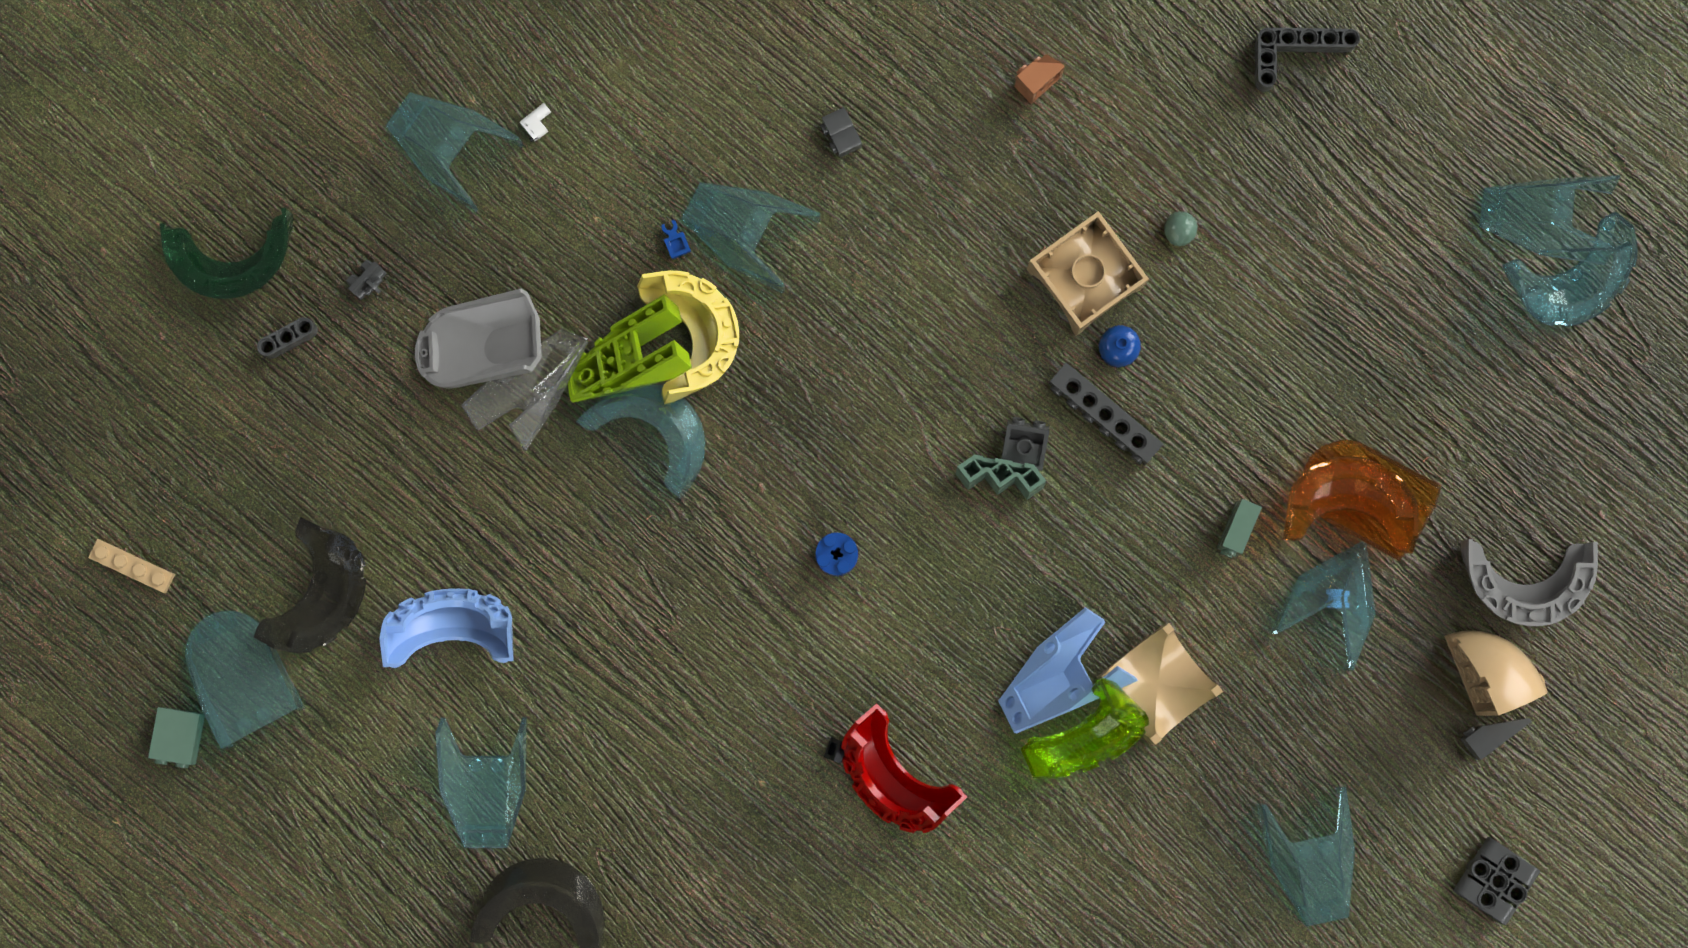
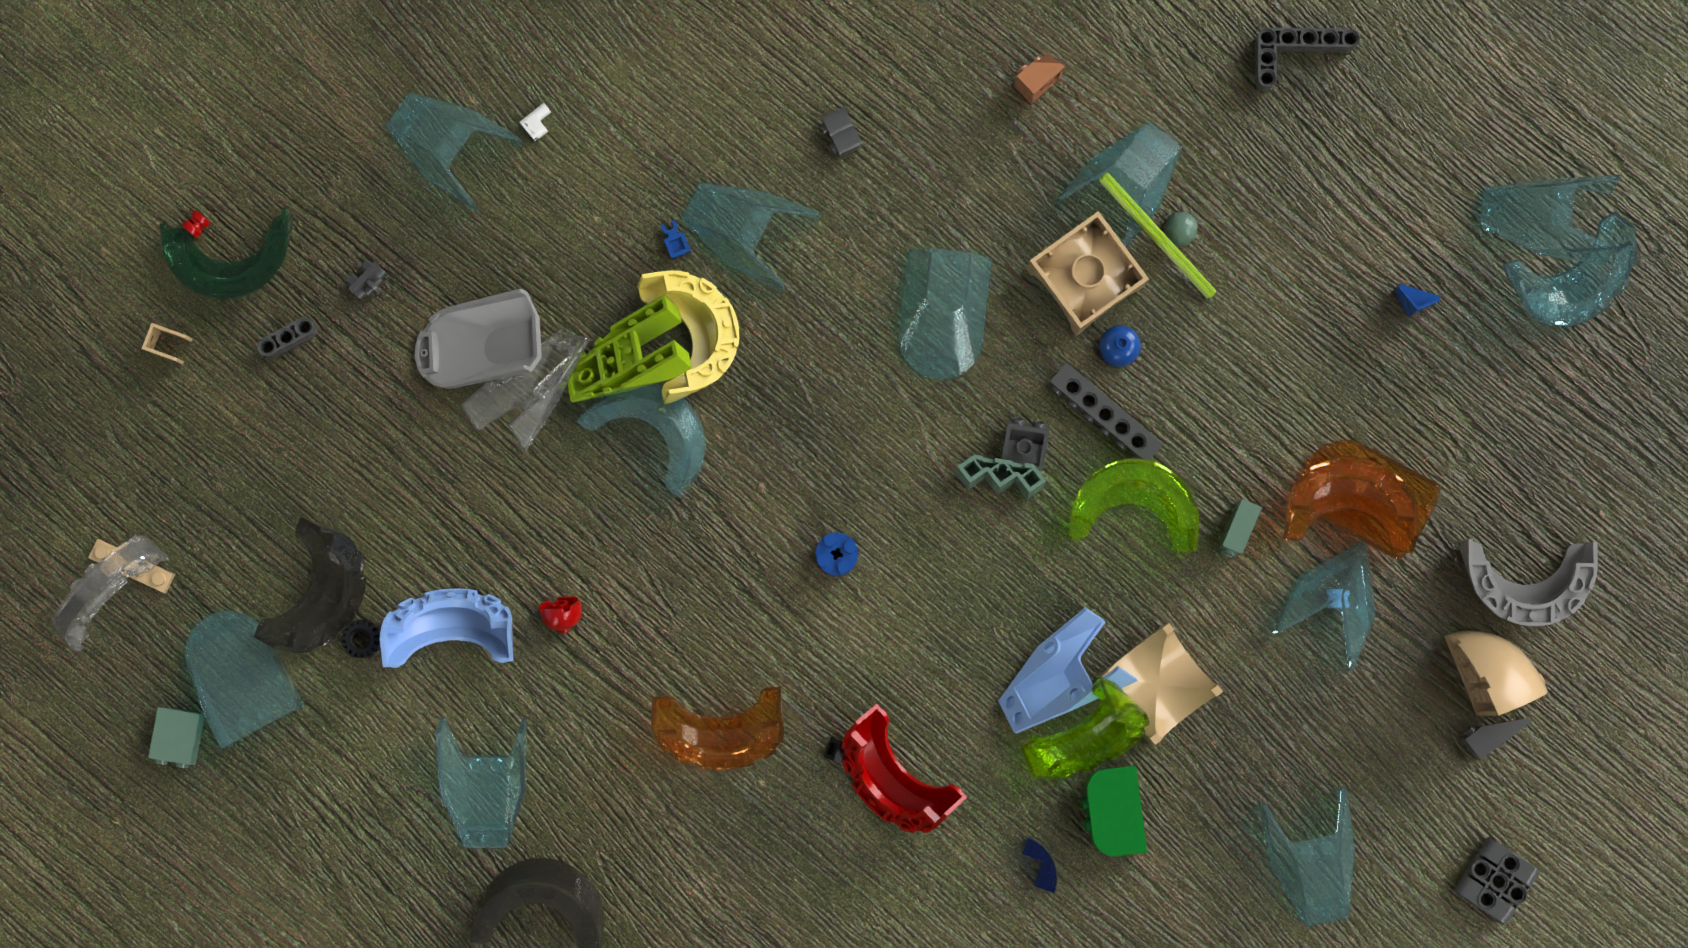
none -> clear windscreen [53,535,170,651]
none -> tan piece [141,323,193,365]
none -> red wheel [181,210,211,239]
none -> black tyre [341,620,380,658]
none -> red cylinder [539,596,582,633]
none -> clear orange windscreen [651,686,784,770]
none -> clear light blue windscreen [899,248,992,380]
none -> clear blue brick [1021,837,1057,893]
none -> clear light blue windscreen [1055,121,1182,249]
none -> clear neon green windscreen [1066,459,1199,554]
none -> green brick [1080,765,1147,856]
none -> lime axle [1099,173,1216,298]
none -> blue slope [1395,284,1440,317]

